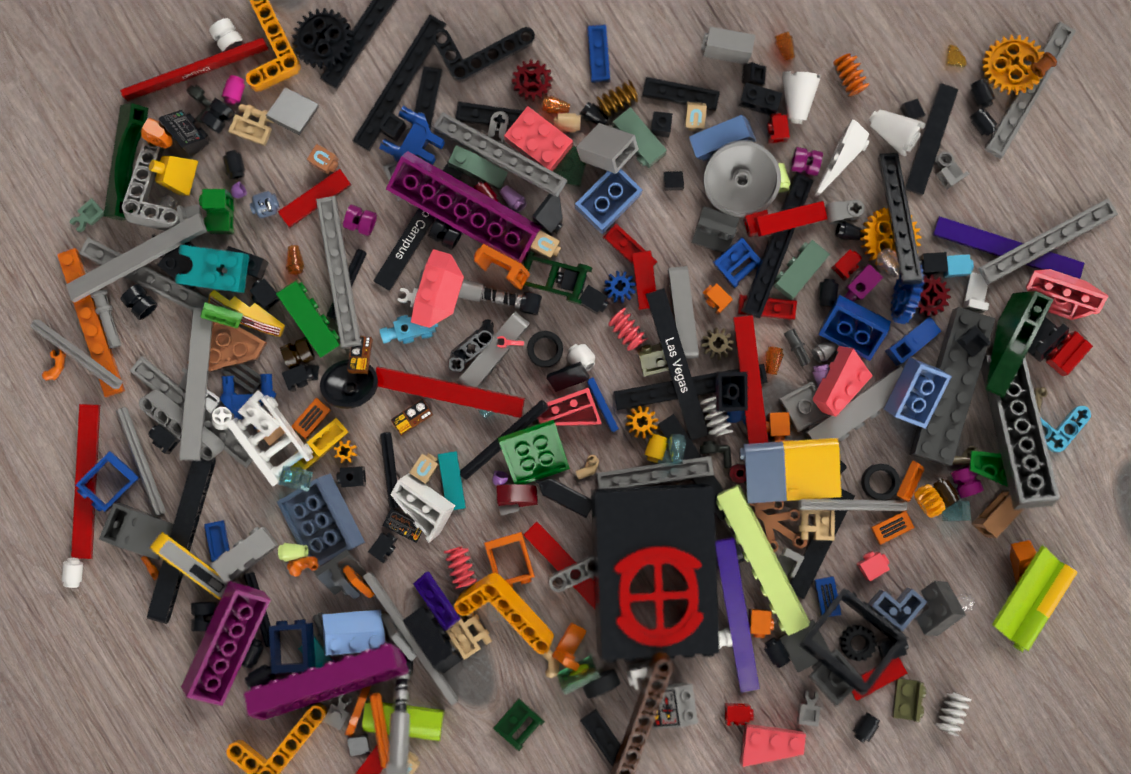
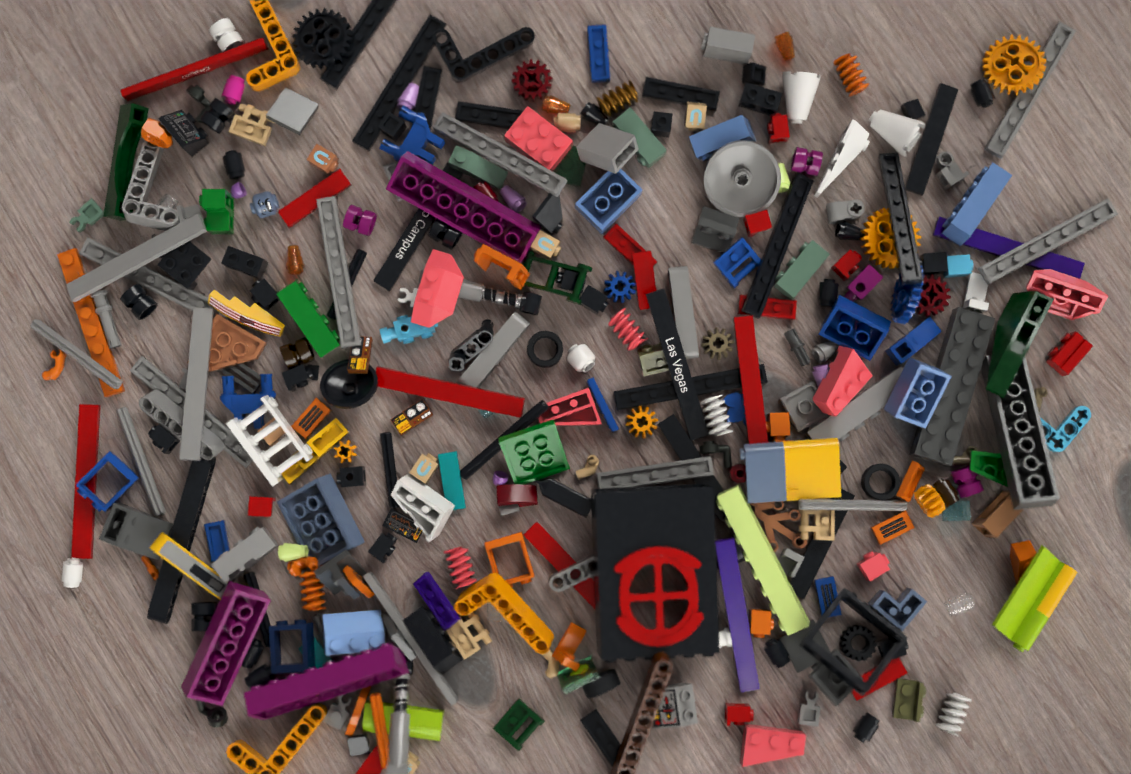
yellow torso [149,156,198,196] -> none
teal brick [175,245,249,293] -> none
bright green plate [200,302,243,328] -> none
light grey tile [205,389,222,416] -> none
white wheel [212,407,232,430] -> none
white bracket [238,390,280,437] -> none
clear light blue brick [278,466,313,491] -> none
light grey beam [488,111,509,144] -> none
coral hand [497,336,524,349] -> none
black tile [546,362,590,392] -> none
white bracket [626,660,651,691] -> none
yellow brick [644,434,668,463] -> none
black slope [664,171,684,191] -> none
clear light blue cone [667,434,687,464] -> none
orange brick [703,283,733,315] -> none
black slope [716,371,748,412] -> none
red tile [754,201,828,237] -> none
clear orange cone [765,346,784,375] -> none
clear brick [877,249,900,277] -> none
dark grey brick [916,580,966,636] -> none
clear yellow tile [946,45,966,67] -> none
black panel [956,325,991,357] -> none
black brick [970,108,997,137] -> none
black bracket [1027,317,1069,362] -> none
dark orange bush [1031,52,1057,78] -> none
none -> pearl dark grey plate [196,700,228,728]
none -> red panel [248,496,276,517]
none -> orange piece [298,571,327,611]
none -> lavender cone [397,83,419,110]
none -> medium blue brick [941,163,1012,246]

